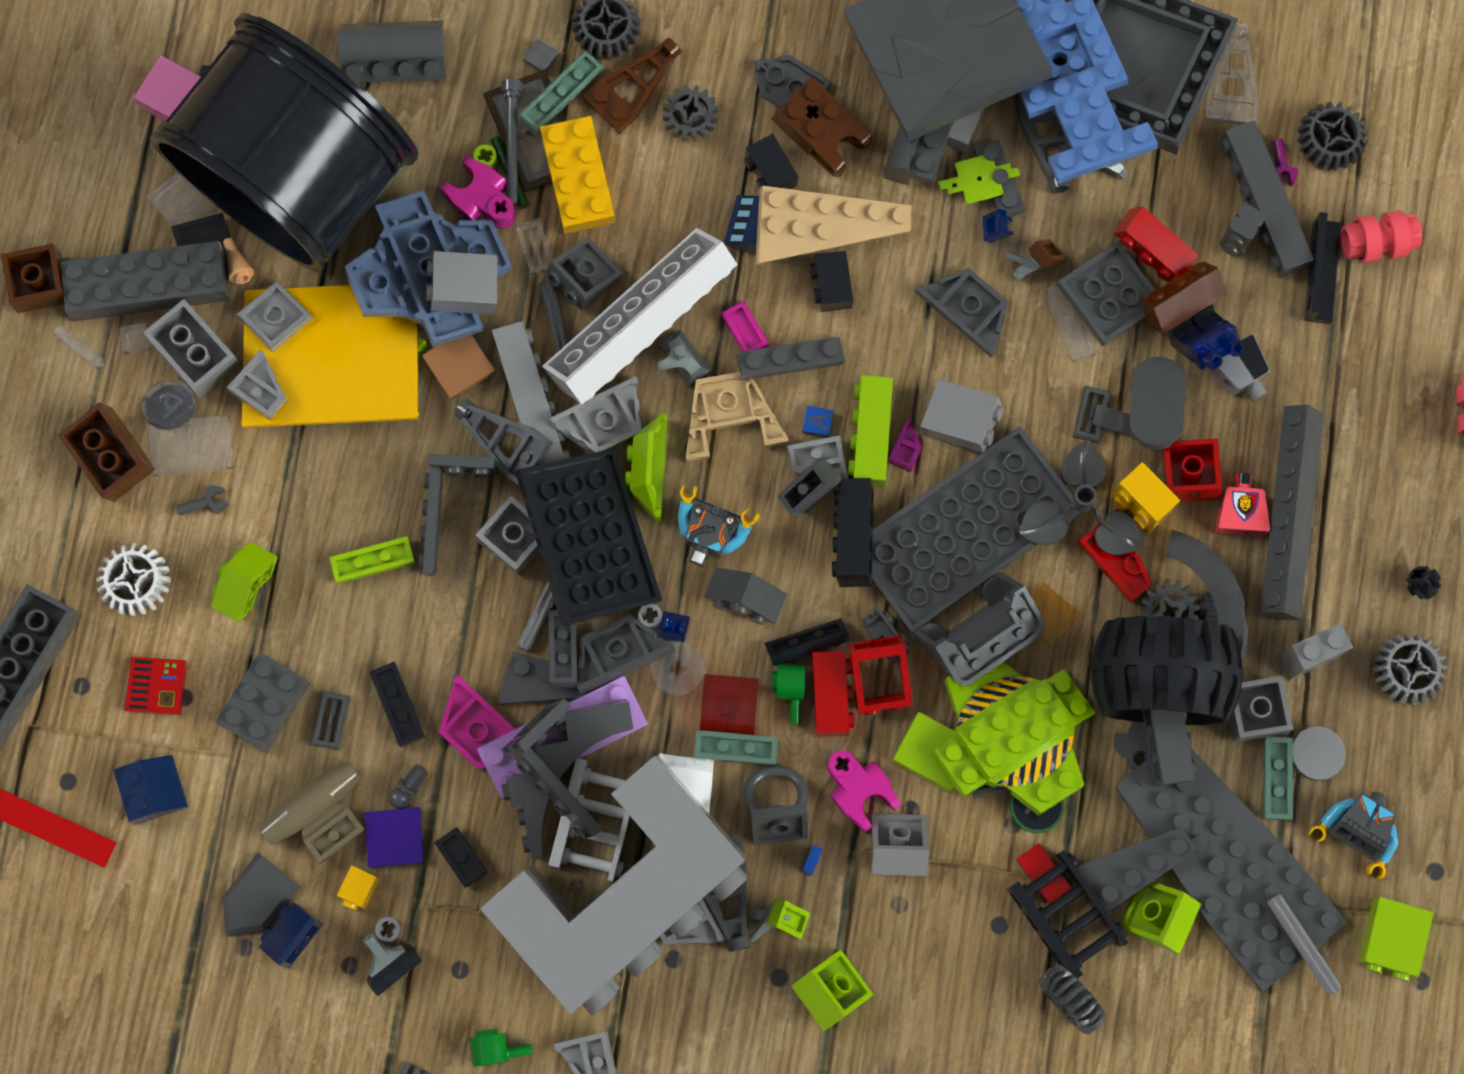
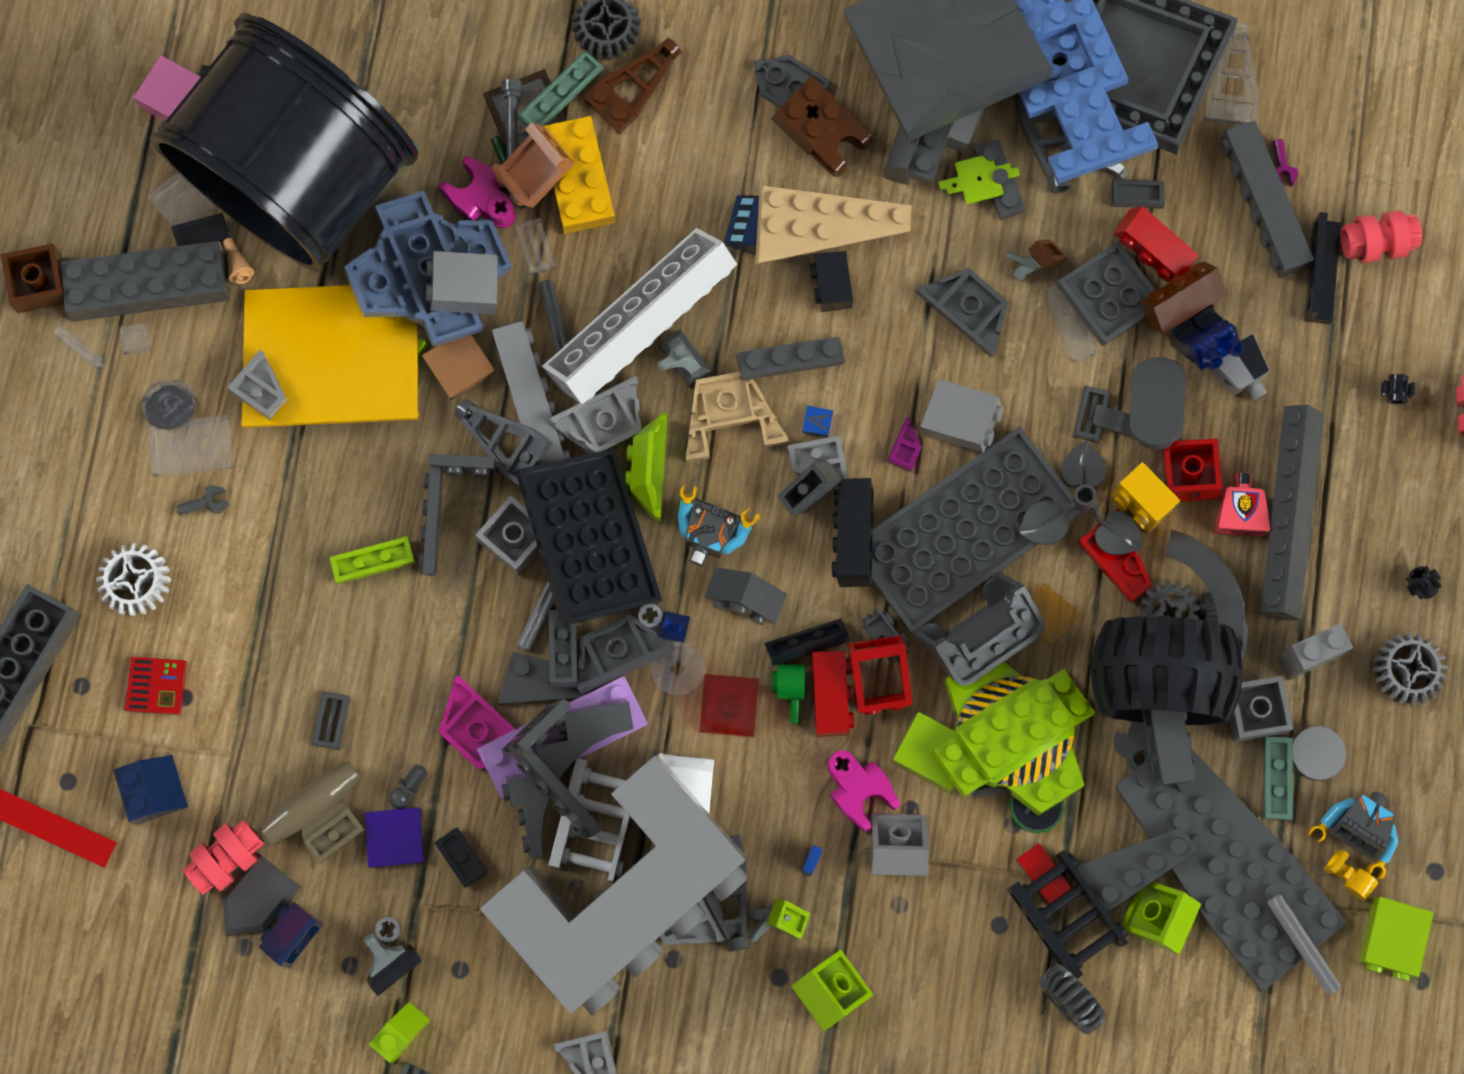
reddish brown brick [58,402,156,502] -> none
light grey brick [143,299,240,399] -> none
lime brick [211,542,278,622] -> none
dark grey brick [216,652,311,754] -> none
light grey tile [237,281,313,352] -> none
yellow brick [336,865,380,911] -> none
dark grey brick [338,20,446,83] -> none
black plate [369,661,425,748] -> none
green piece [469,1028,532,1067] -> none
lime bush [473,144,498,169] -> none
flat silver tile [523,39,559,73] -> none
dark grey plate [546,237,623,310] -> none
dark grey gear [663,85,718,142] -> none
sand green plate [694,730,778,766] -> none
dark pink tile [721,301,769,352] -> none
dark grey tile [743,766,808,845] -> none
black brick [744,134,799,189] -> none
lime brick [848,375,893,487] -> none
clear blue tile [982,209,1013,243] -> none
dark grey brick [1219,203,1266,257] -> none
dark grey gear [1297,101,1368,171] -> none
none -> coral piece [183,819,265,895]
none -> lime slope [369,1002,430,1063]
none -> nougat panel [491,122,575,208]
none -> dark grey tile [1111,179,1164,209]
none -> yellow leg [1322,850,1378,901]
none -> black gear [1381,374,1415,404]

